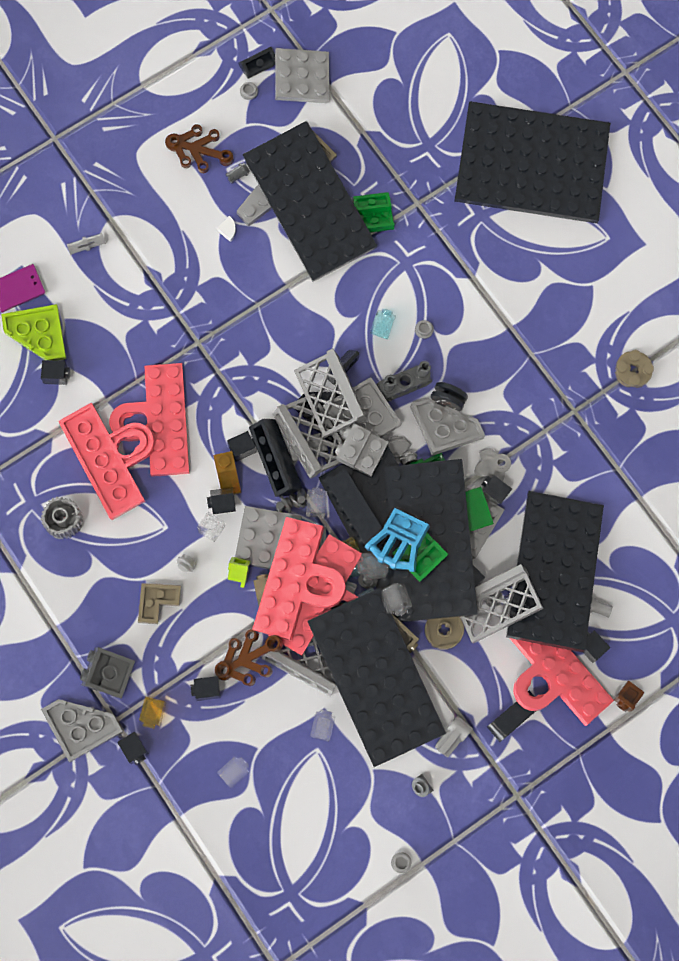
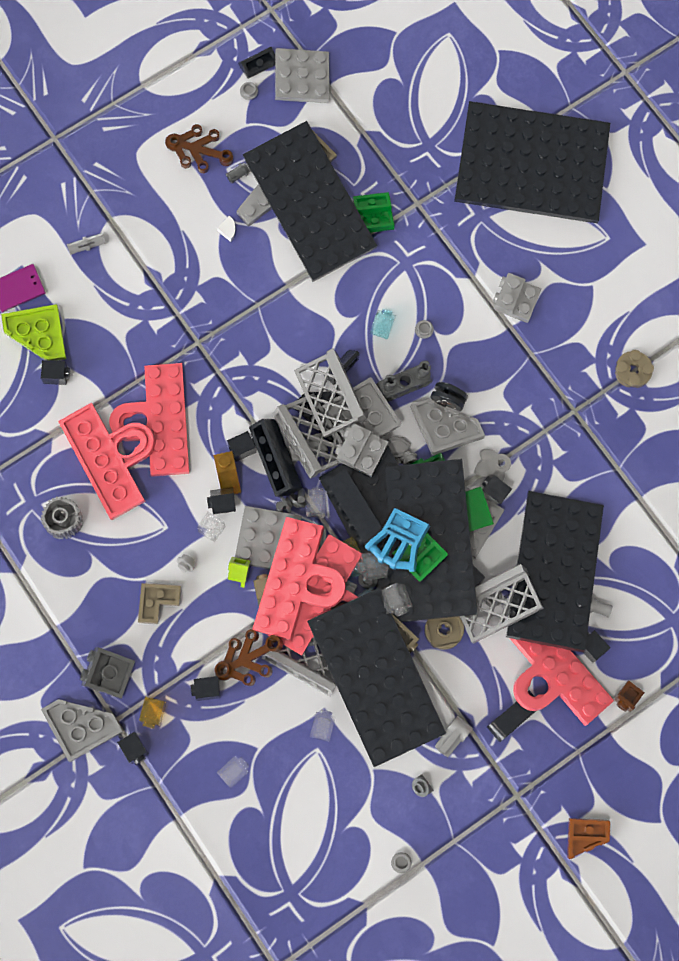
none -> light grey plate [492,273,541,323]
none -> dark orange wing [567,818,610,859]

